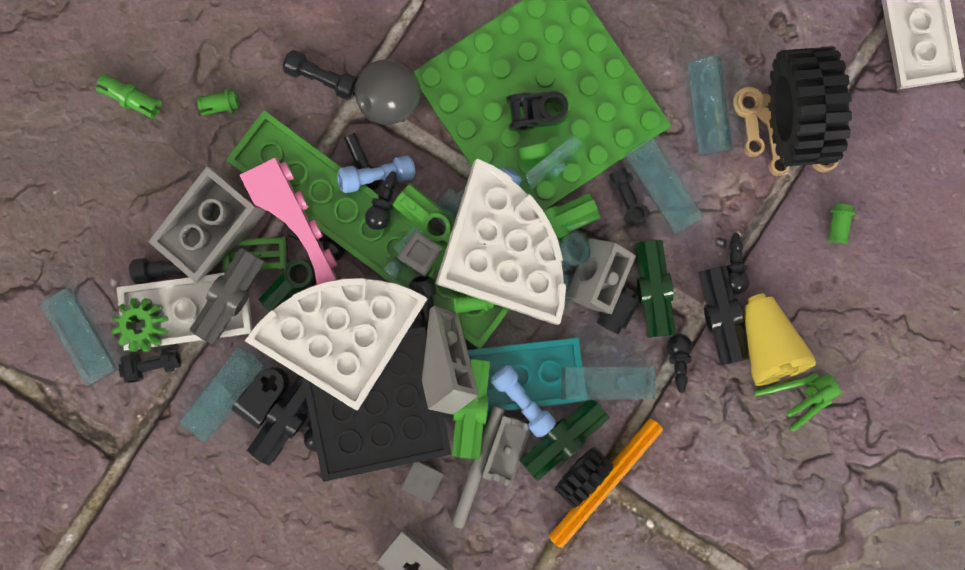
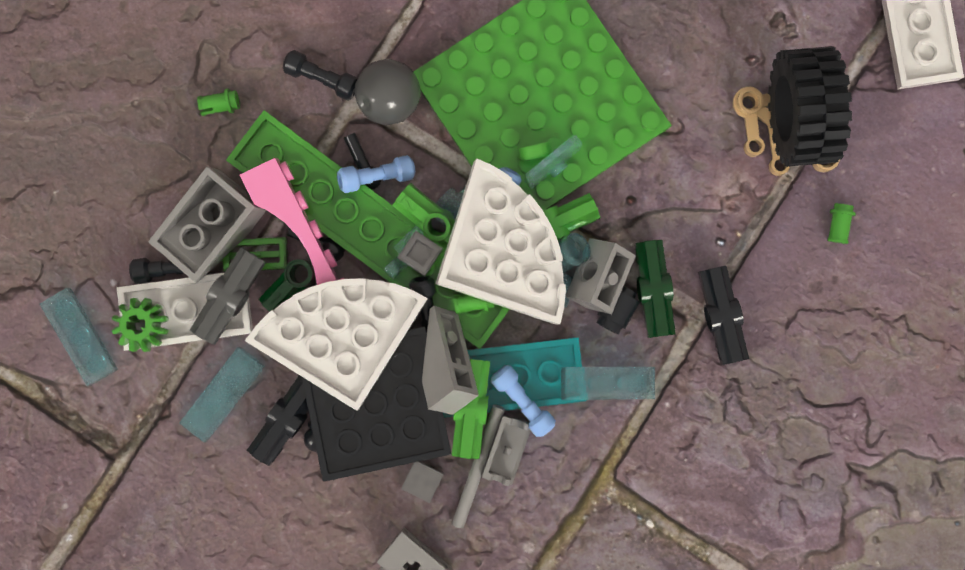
bright green pin [96,74,162,119] -> none
black bar [118,347,182,383] -> none
black piece [231,367,289,429] -> none
black bar [365,171,396,230] -> none
black piece [506,91,568,131] -> none
dark green piece [519,397,610,482] -> none
light orange axle [549,419,663,548] -> none
black tyre [554,447,614,508] -> none
black bar [608,168,649,228] -> none
clear light blue plate [624,137,704,235] -> none
black bar [667,334,693,393] -> none
clear light blue plate [688,55,733,156] -> none
black bar [727,233,749,294] -> none
light yellow cone [743,293,816,386] -> none
bright green plant [754,372,841,431] -> none

